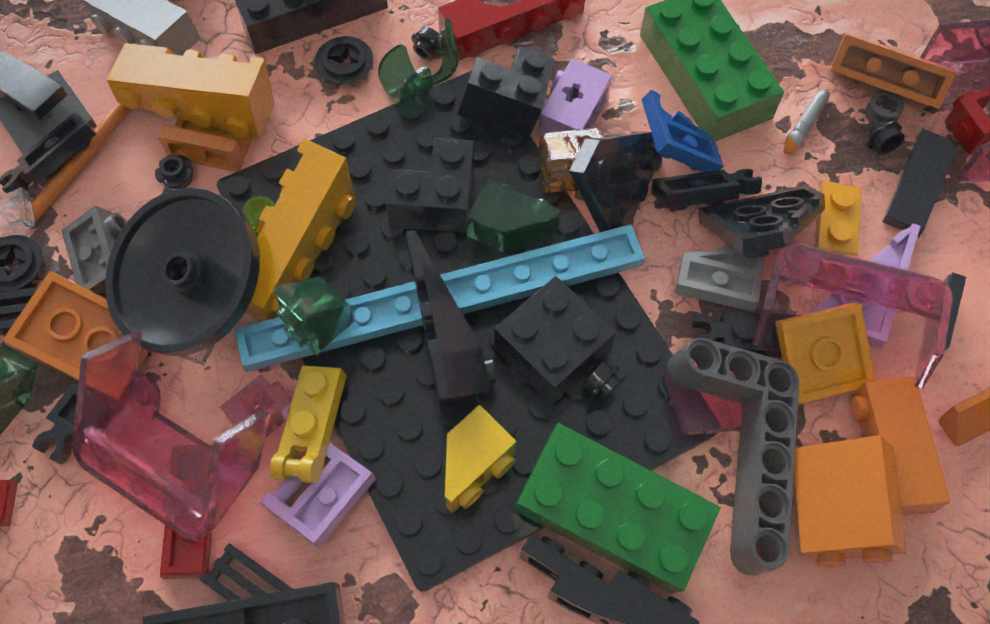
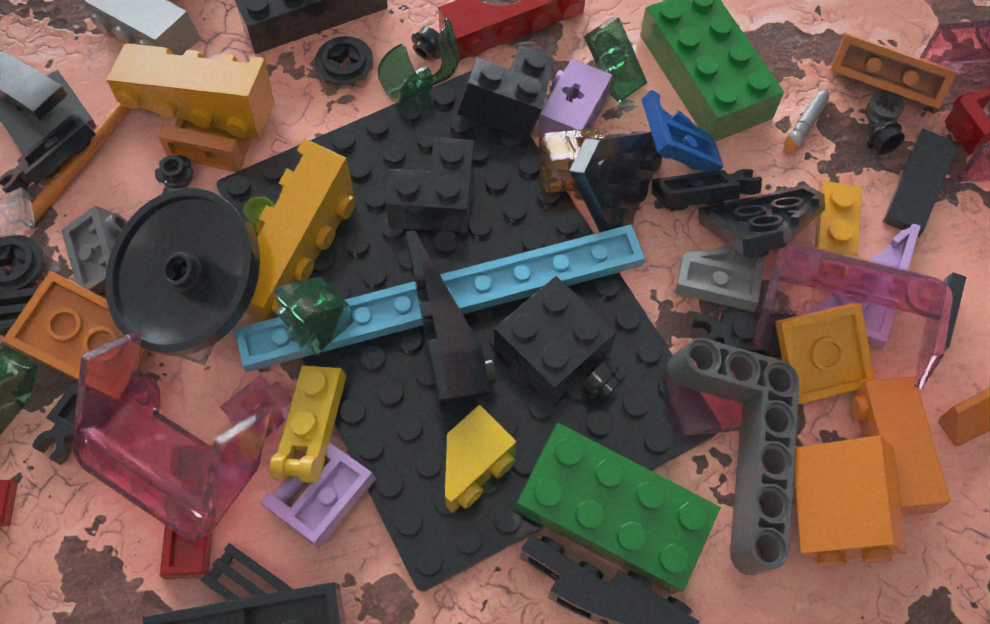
clear green slope [467,179,561,252] -> none
none -> clear green slope [584,17,648,102]

